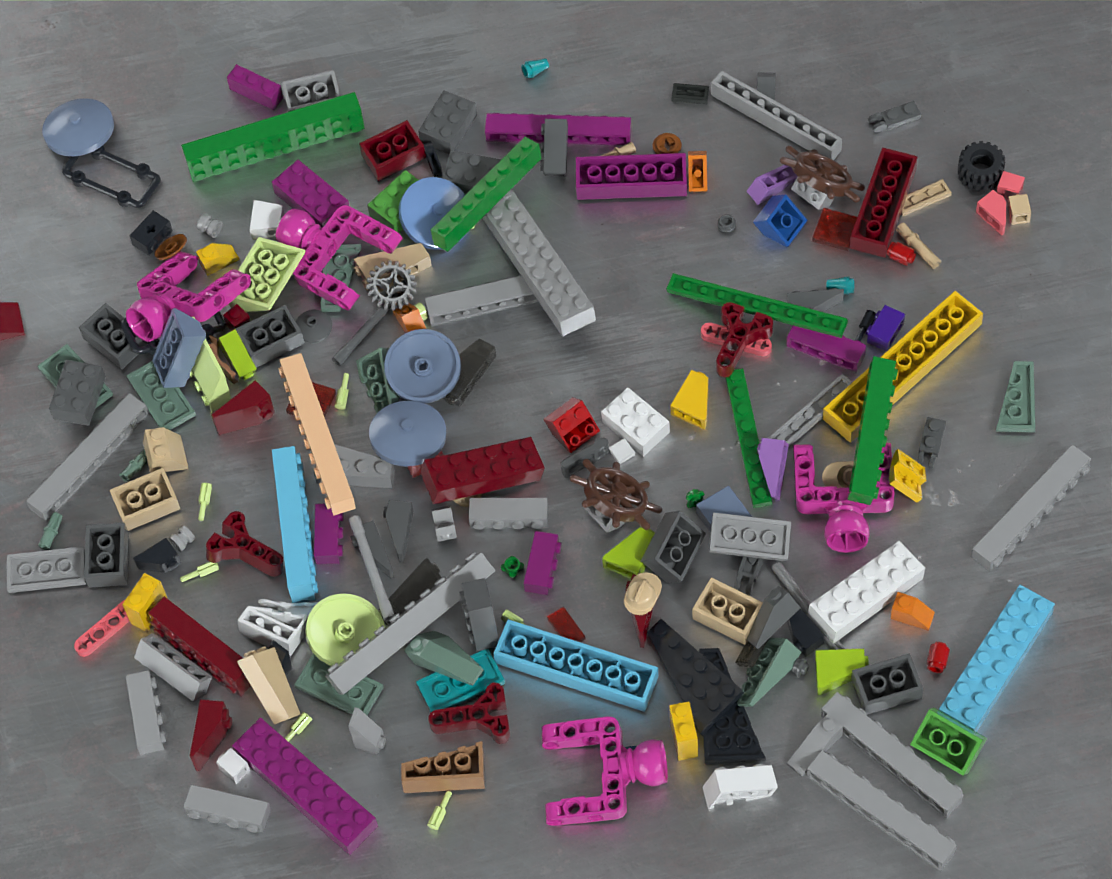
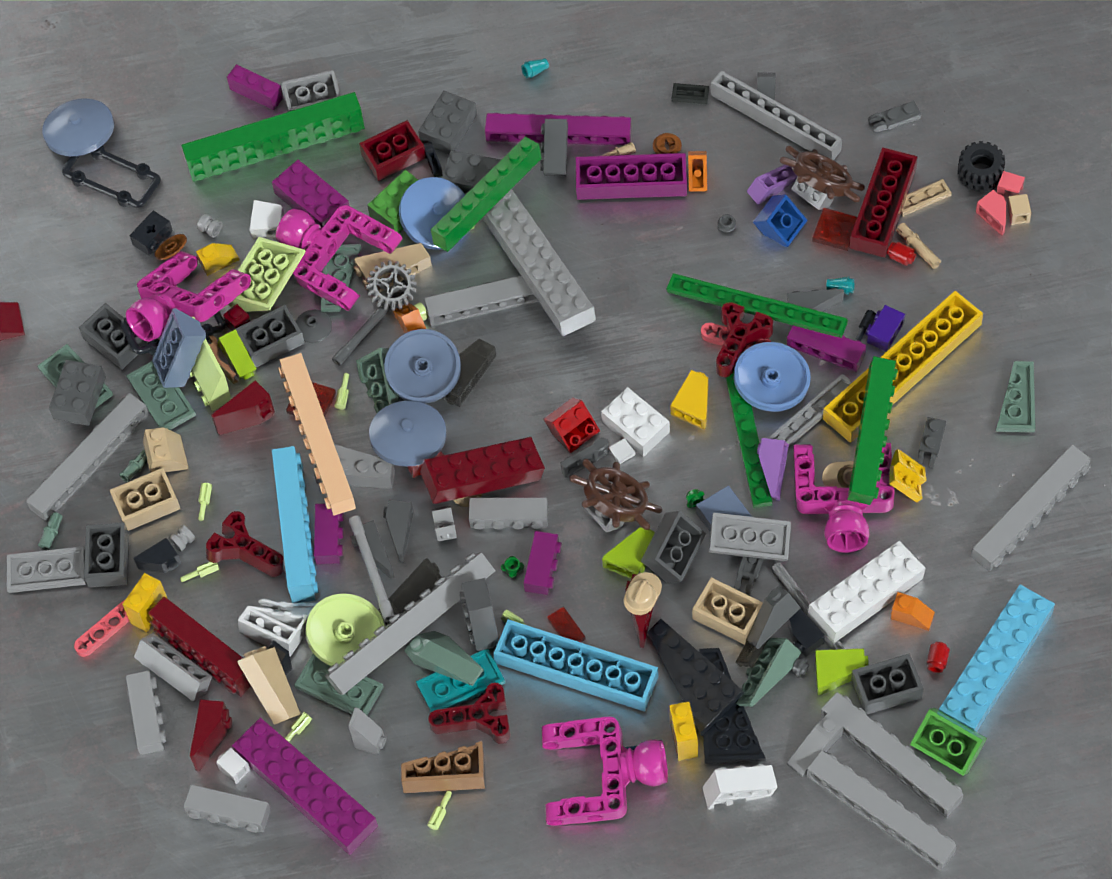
none -> medium blue dish [734,342,811,412]

